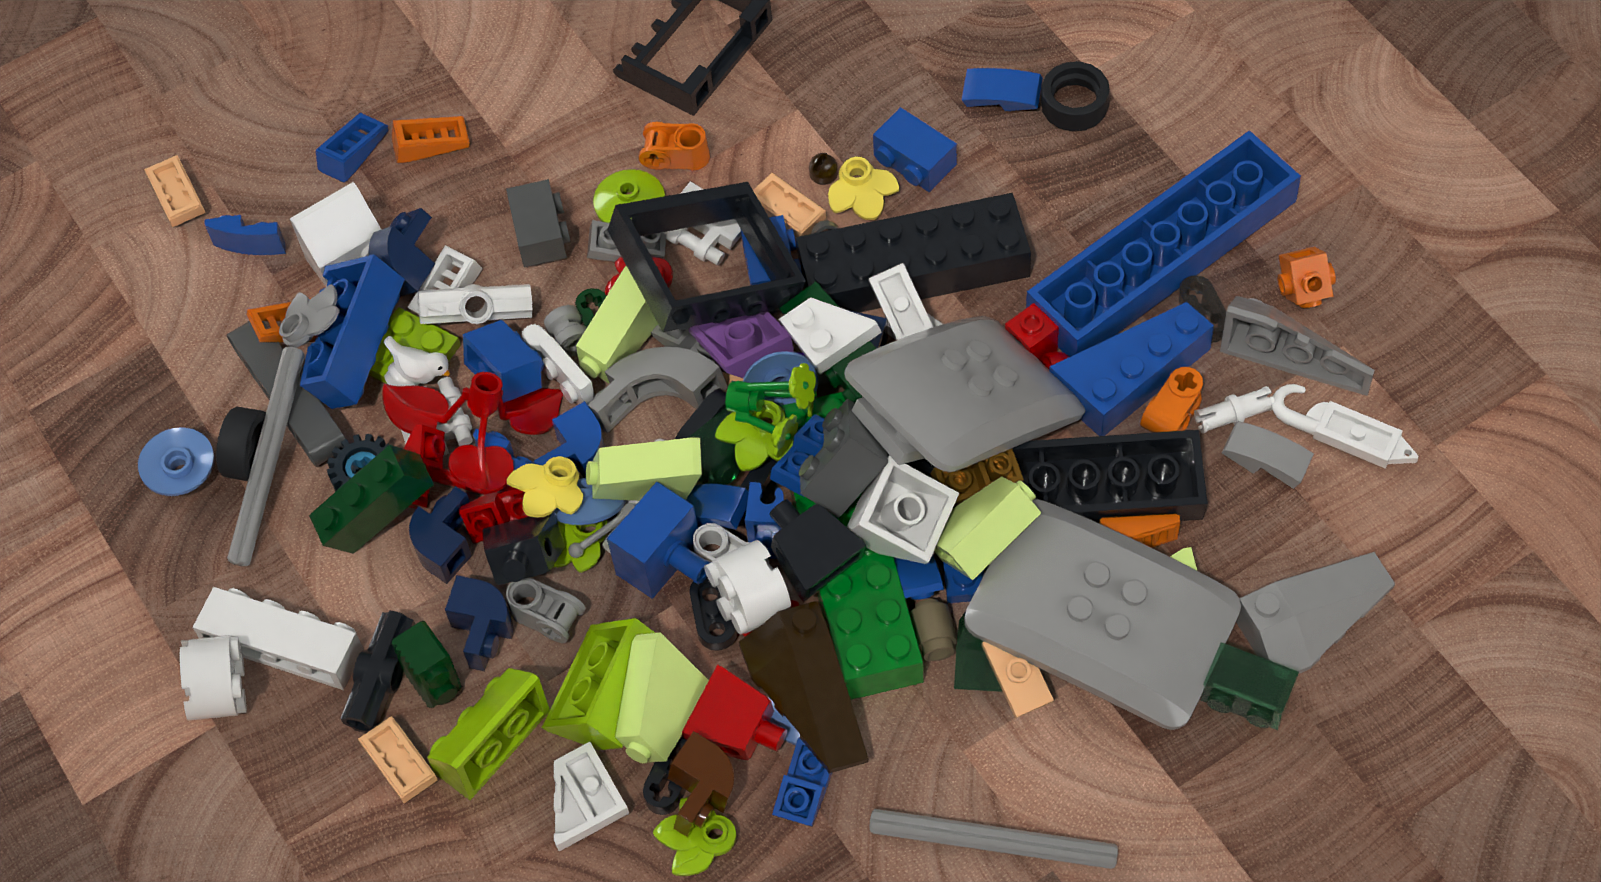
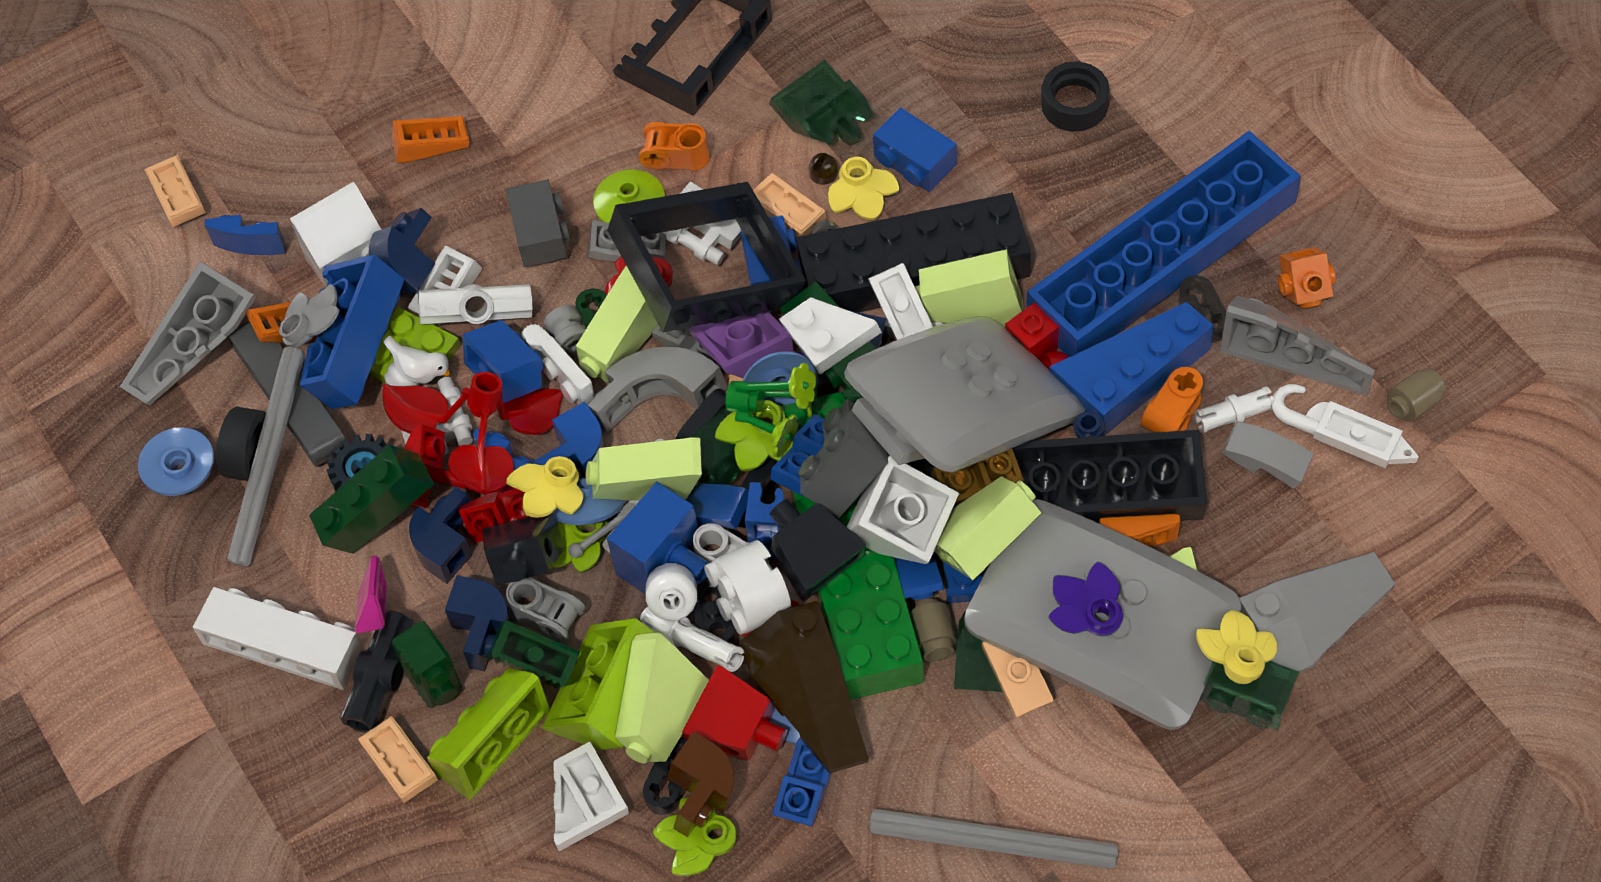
white brick [180,636,247,721] -> none
blue slope [315,113,389,182] -> none
blue slope [962,68,1043,111] -> none
none -> light grey wedge [120,261,256,406]
none -> dark pink slope [355,555,388,633]
none -> dark green brick [487,620,580,689]
none -> white pin [640,607,744,672]
none -> white head [646,563,697,621]
none -> clear green plate [769,59,873,145]
none -> yellowish green slope [914,249,1025,327]
none -> dark purple plate [1048,562,1123,636]
none -> dark blue pin [1073,412,1104,438]
none -> light yellow plate [1196,610,1278,684]
none -> dark tan brick [1387,369,1446,422]

